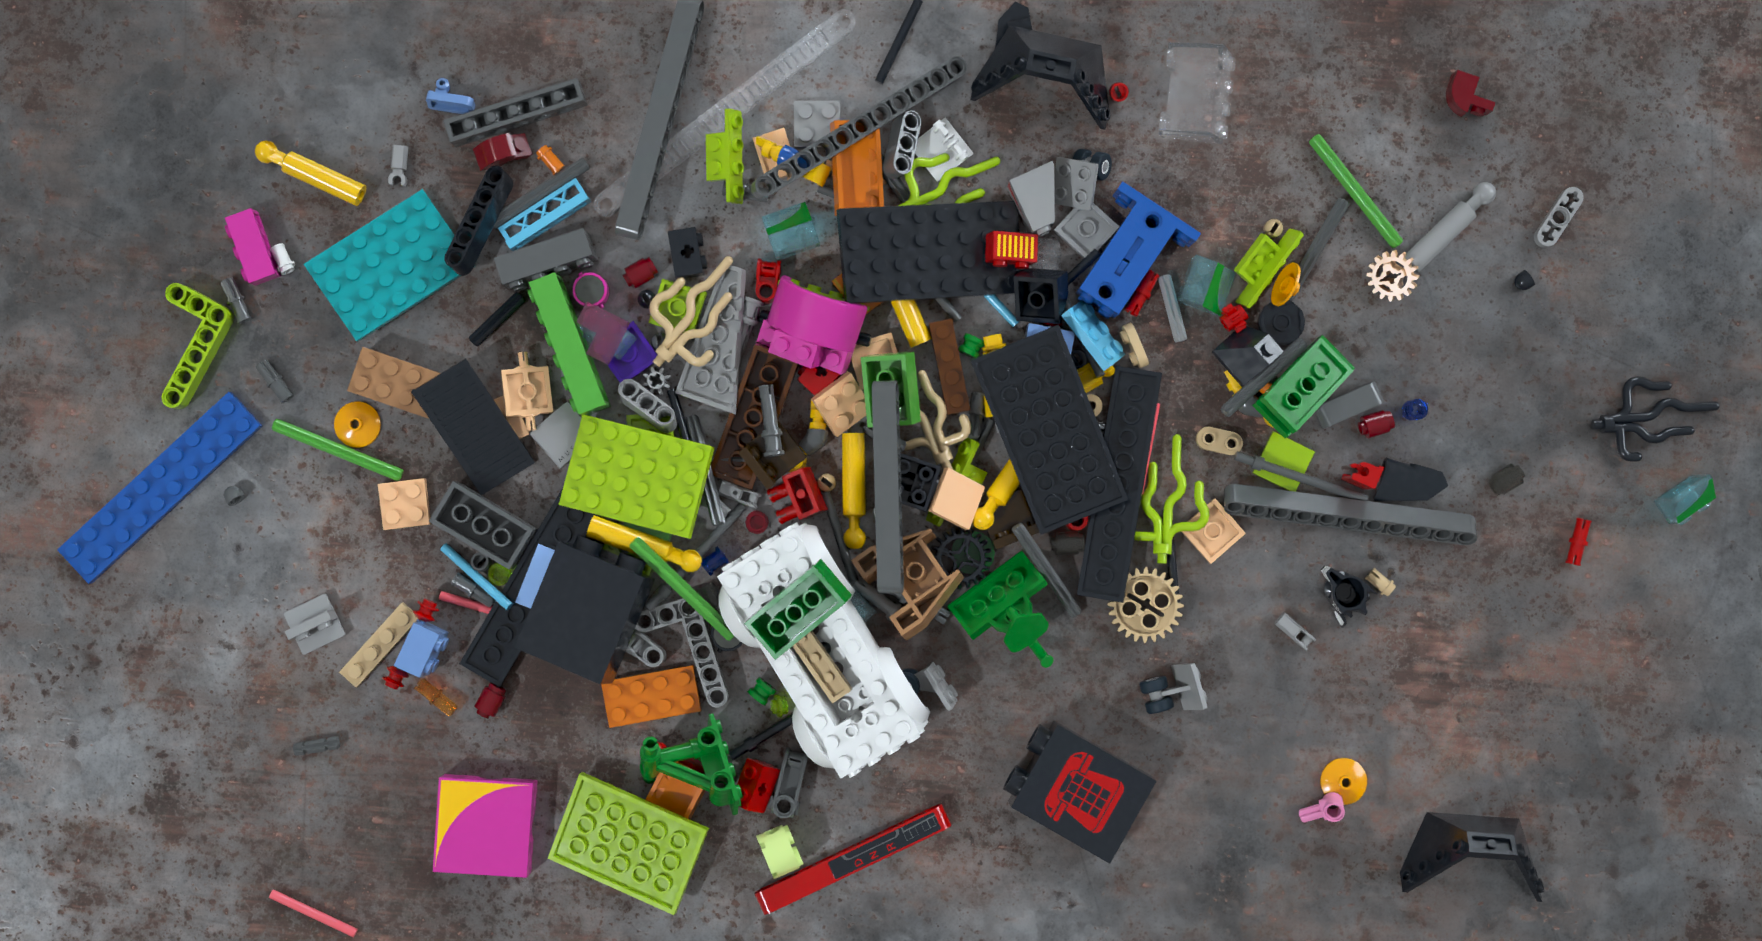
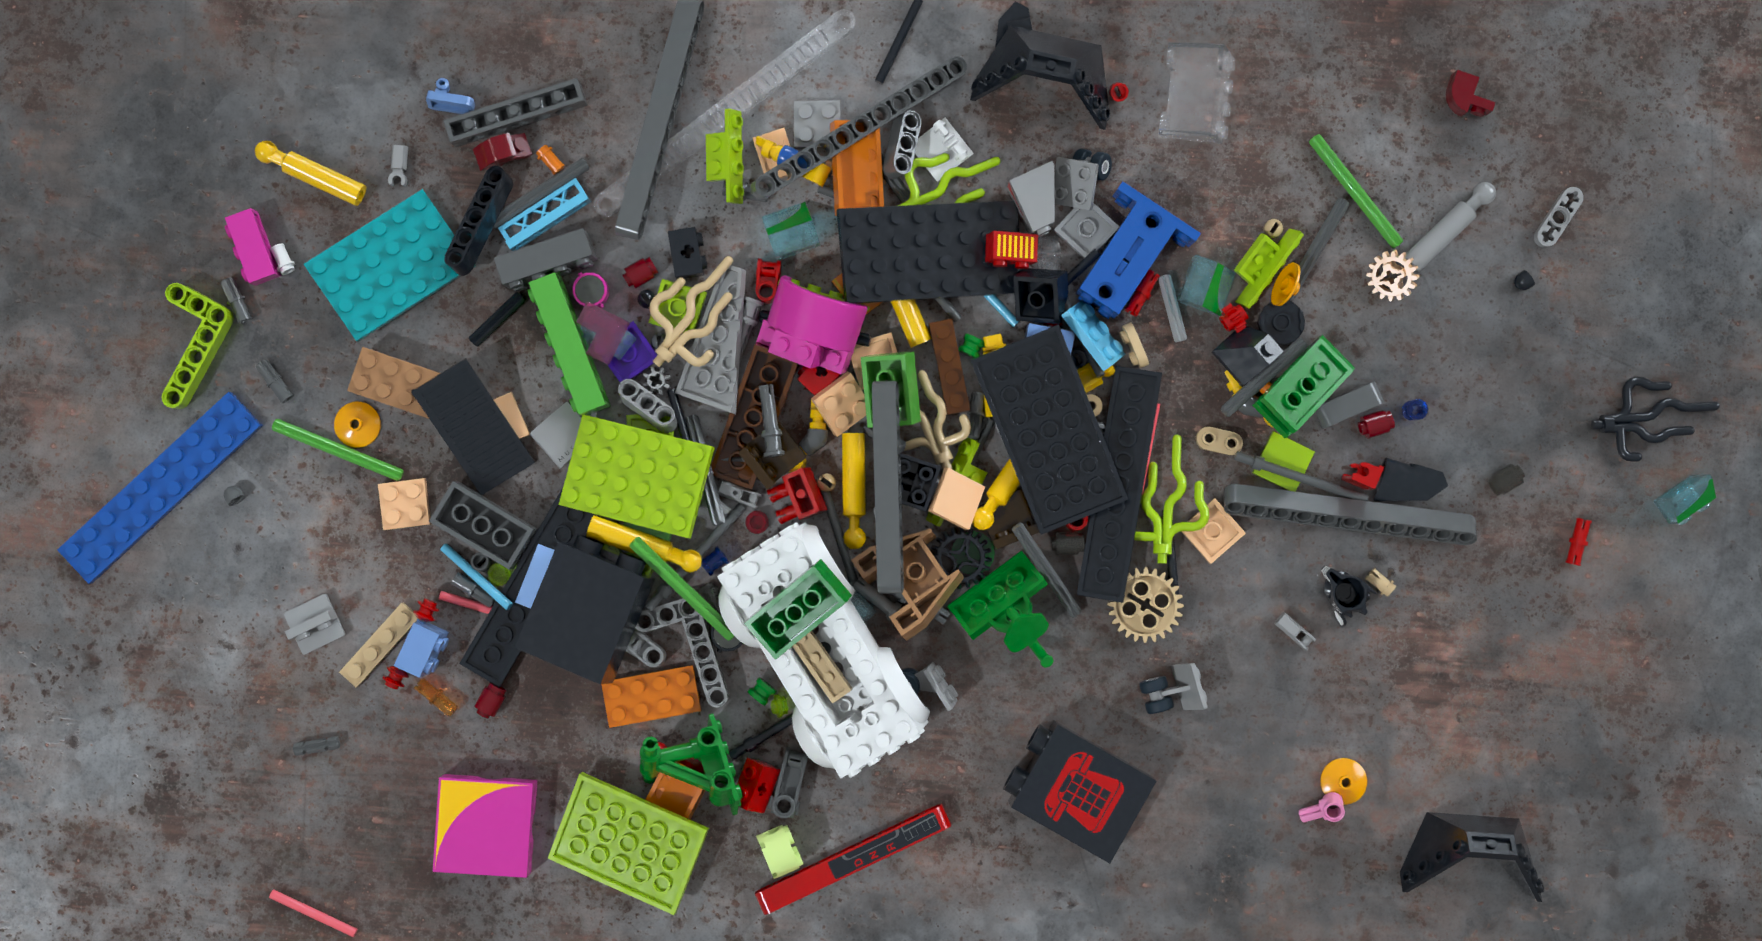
light nougat plate [501,352,553,431] -> none

